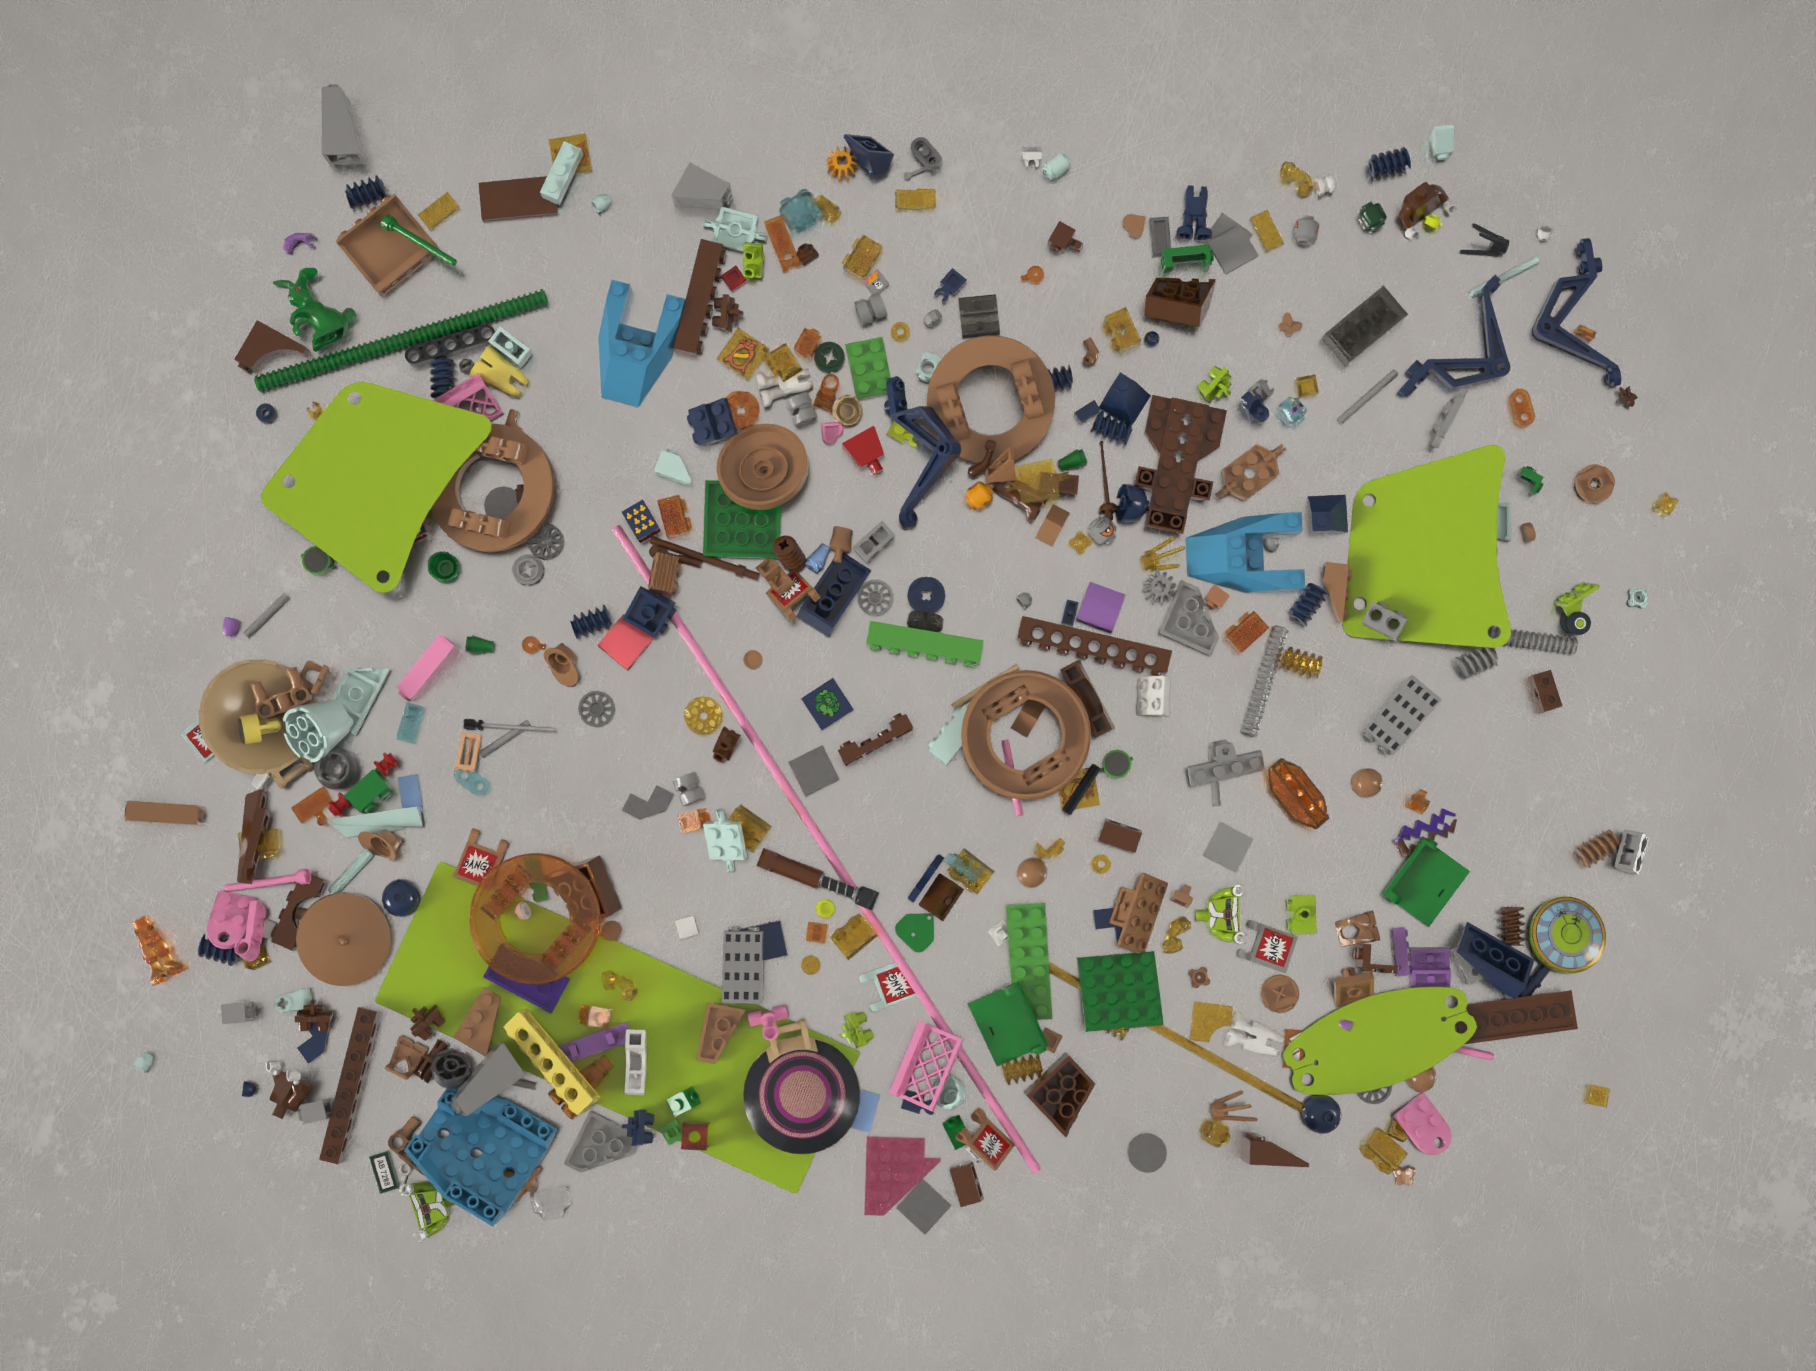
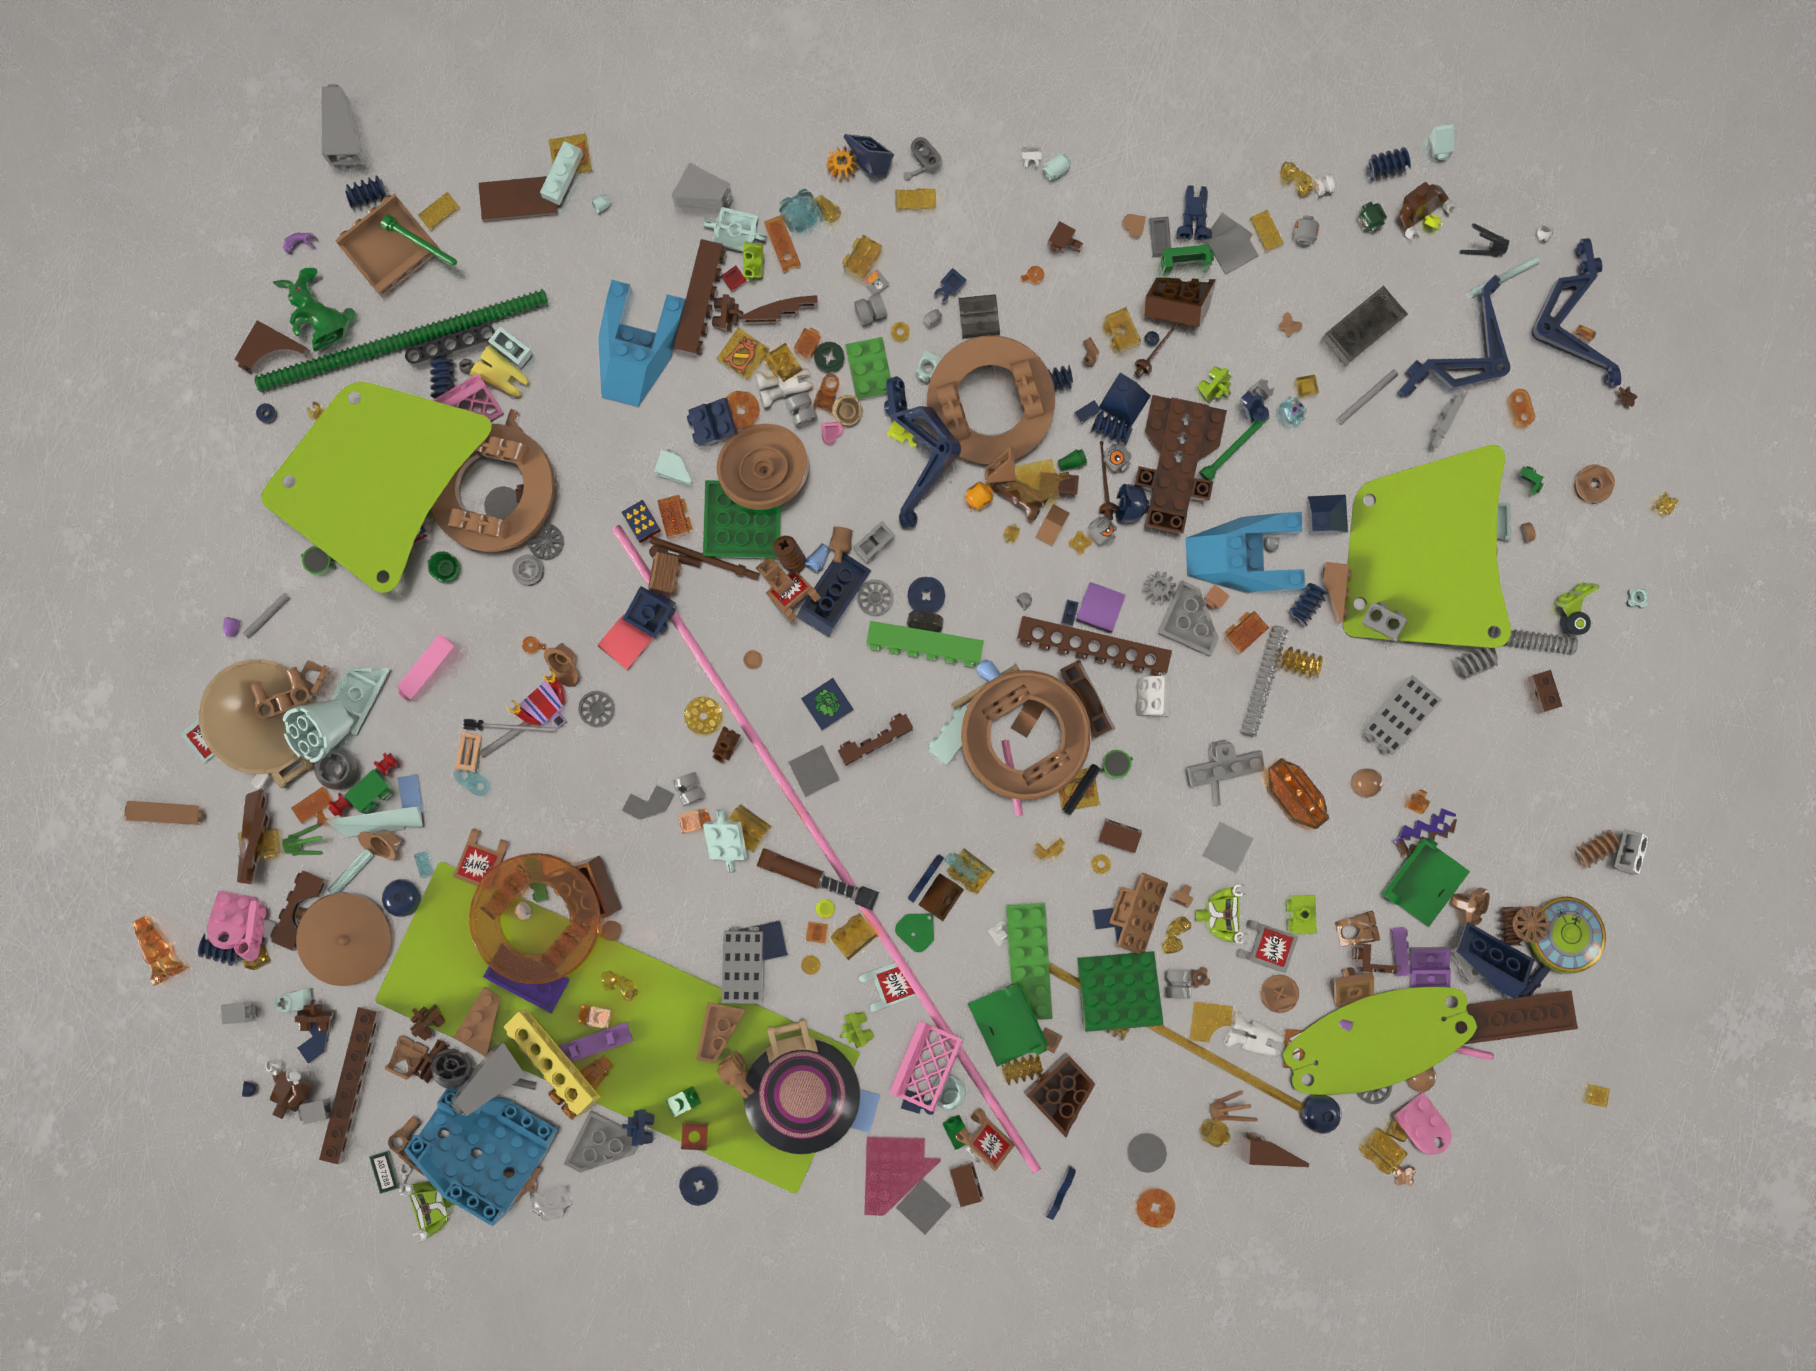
light aqua hose [133,1052,154,1073] -> none
bright pink piece [224,868,312,892] -> none
light yellow piece [238,714,282,745] -> none
clear light blue plate [396,702,426,744] -> none
green cone [465,635,494,654] -> none
dark blue piece [570,605,613,639] -> none
white arch [625,1030,647,1095] -> none
bright green tile [659,1118,686,1145] -> none
white tile [675,916,699,939] -> none
bright pink bar [747,1004,788,1040] -> none
reddish brown plate [796,243,819,266] -> none
red torso [842,426,885,475] -> none
reddish brown piece [968,440,996,477] -> none
medium nougat hair [1017,857,1048,888] -> none
clear yellow plant [1141,537,1185,572] -> none
medium nougat plate [1215,444,1286,500] -> none
none -> bright green plant [282,823,322,856]
none -> clear light blue piece [414,851,433,878]
none -> torso [506,668,566,728]
none -> dark blue plate [679,1166,719,1206]
none -> medium nougat piece [717,1050,754,1099]
none -> reddish brown slope [742,295,818,323]
none -> light blue cone [977,659,1002,681]
none -> clear yellow plate [1003,523,1020,542]
none -> dark blue tile [1046,1167,1076,1220]
none -> light grey head [1103,443,1132,472]
none -> reddish brown sword [1134,322,1179,378]
none -> clear orange plate [1136,1188,1176,1228]
none -> light grey wheel [1166,971,1191,998]
none -> green piece [1199,417,1269,481]
none -> medium nougat tile [1452,887,1490,926]
none -> medium nougat wheel [1513,906,1550,943]

